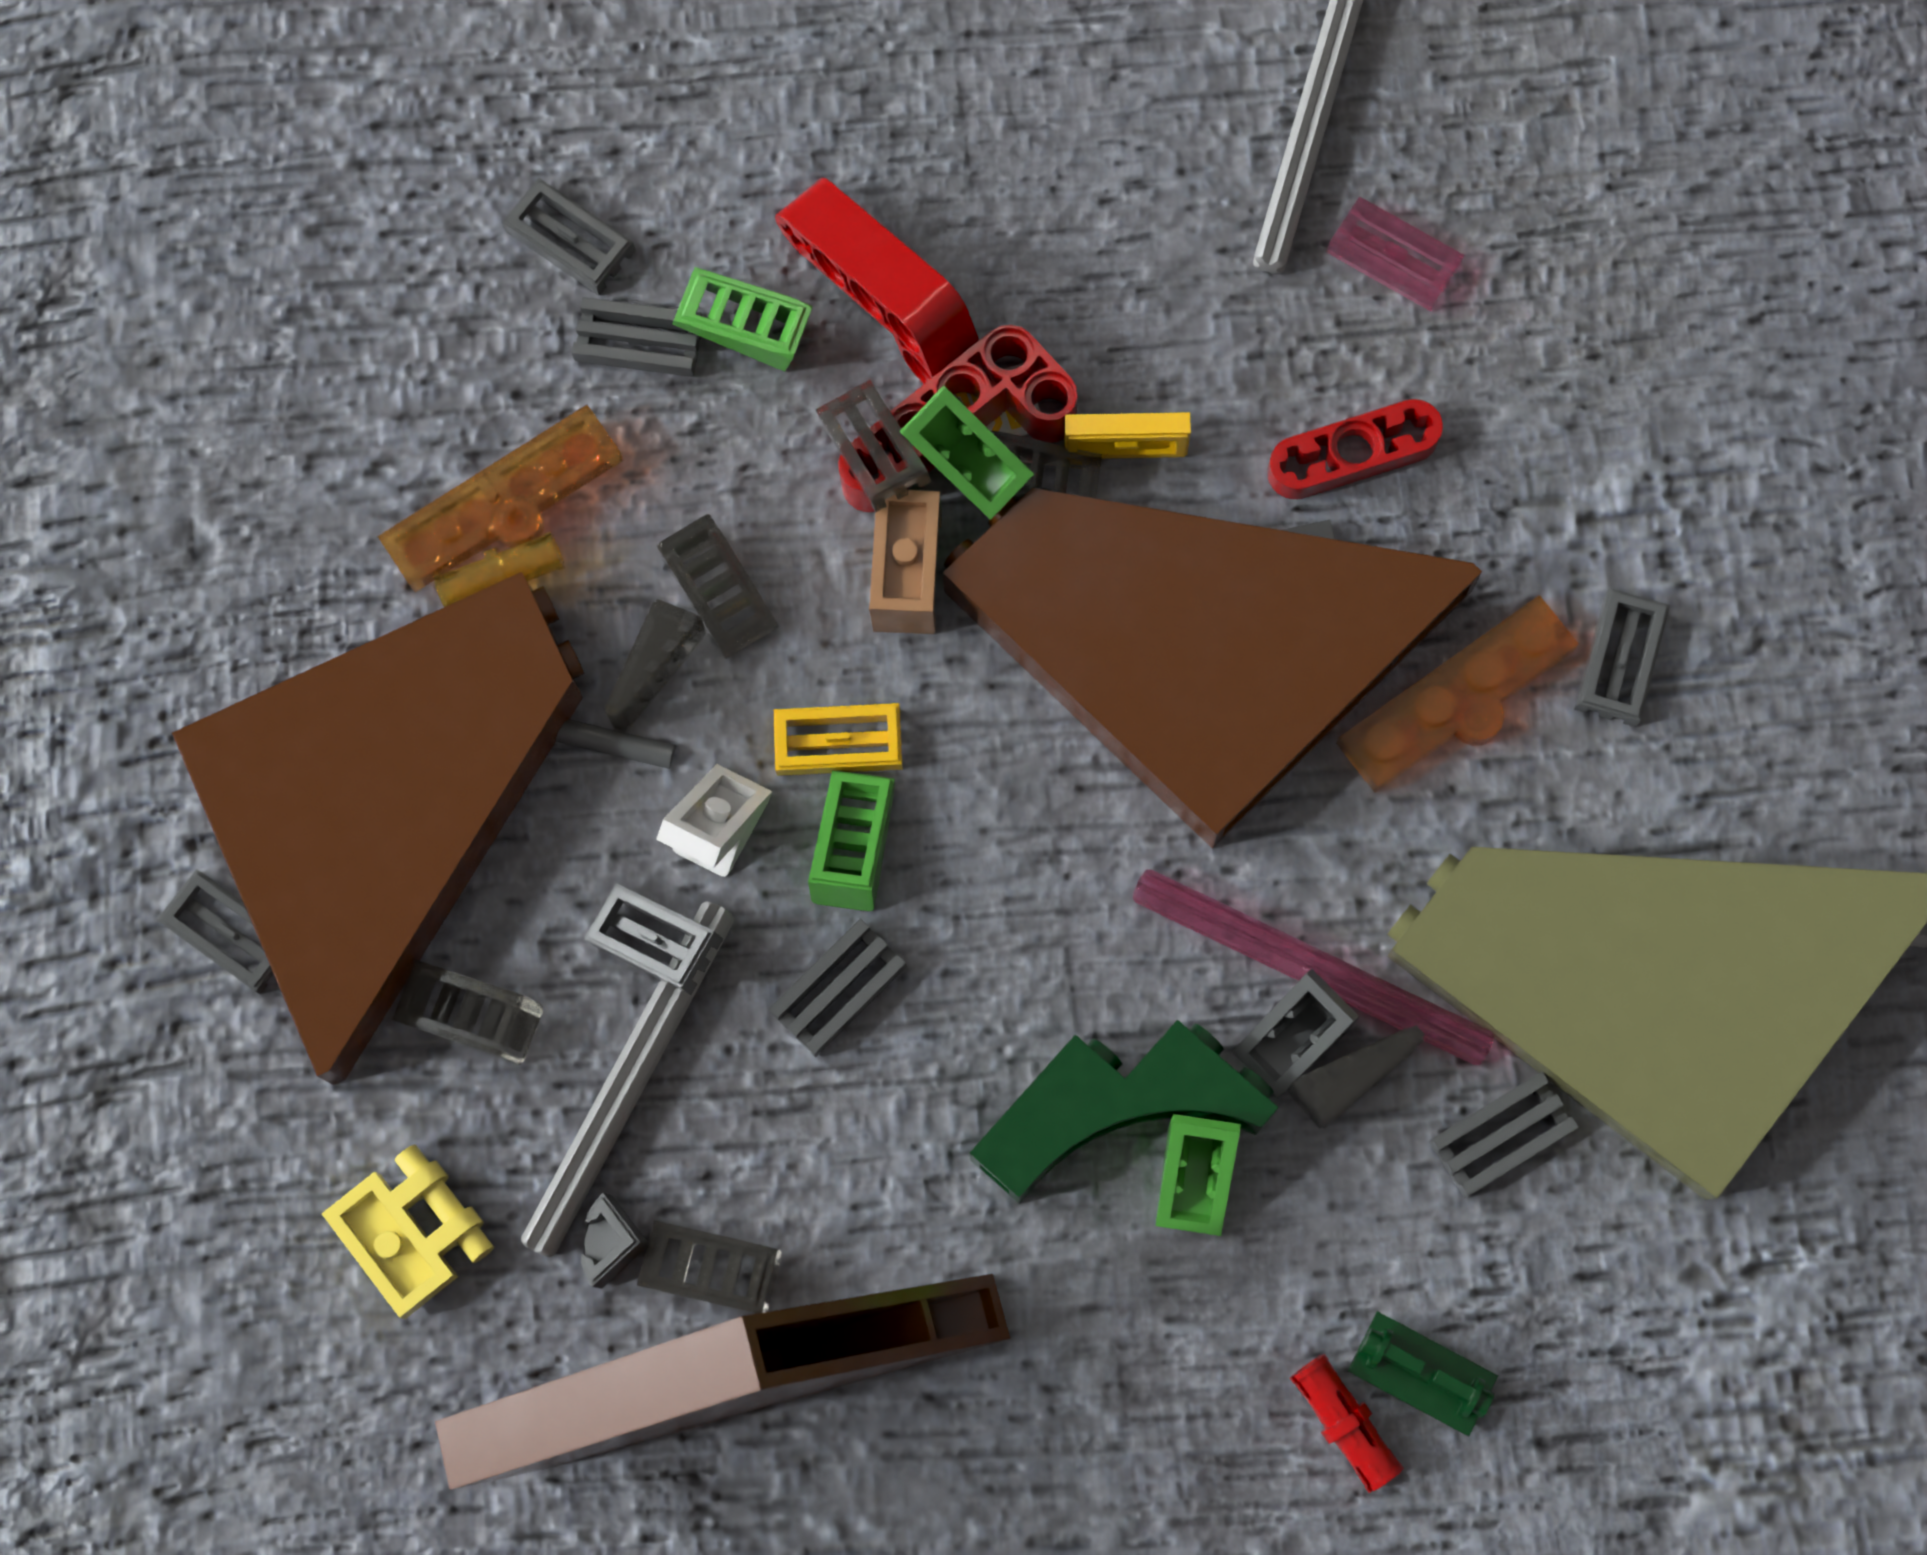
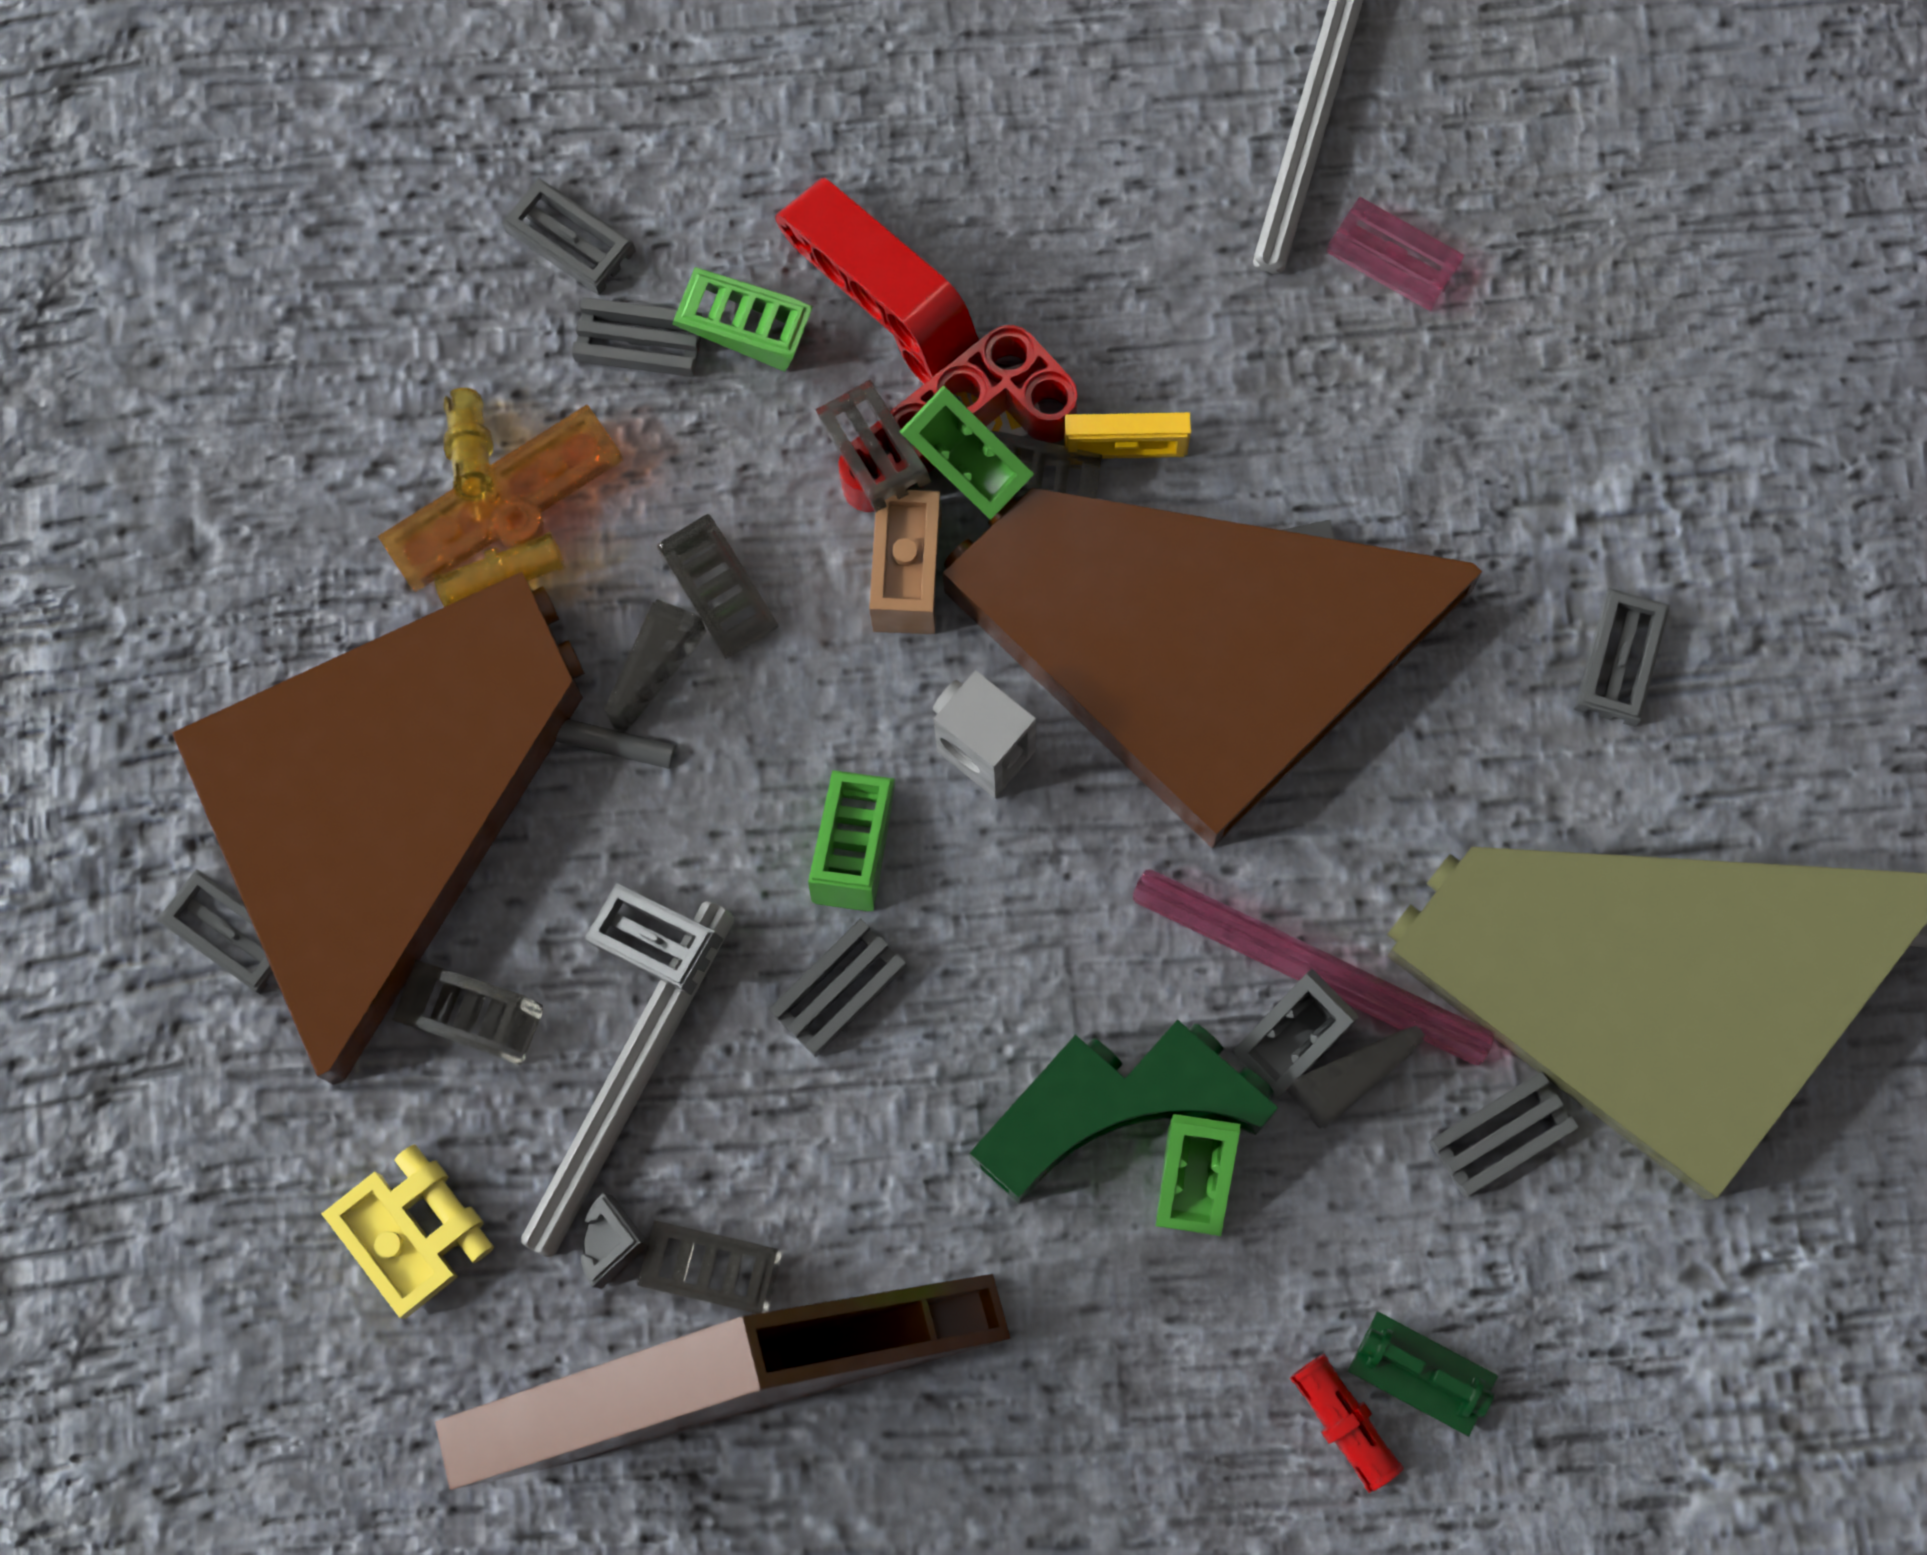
white slope [656,764,772,877] -> none
yellow tile [773,703,903,776] -> none
red beam [1267,399,1443,500] -> none
clear orange hinge [1336,595,1579,793] -> none
none -> clear yellow pin [443,387,494,501]
none -> light grey brick [933,670,1036,799]

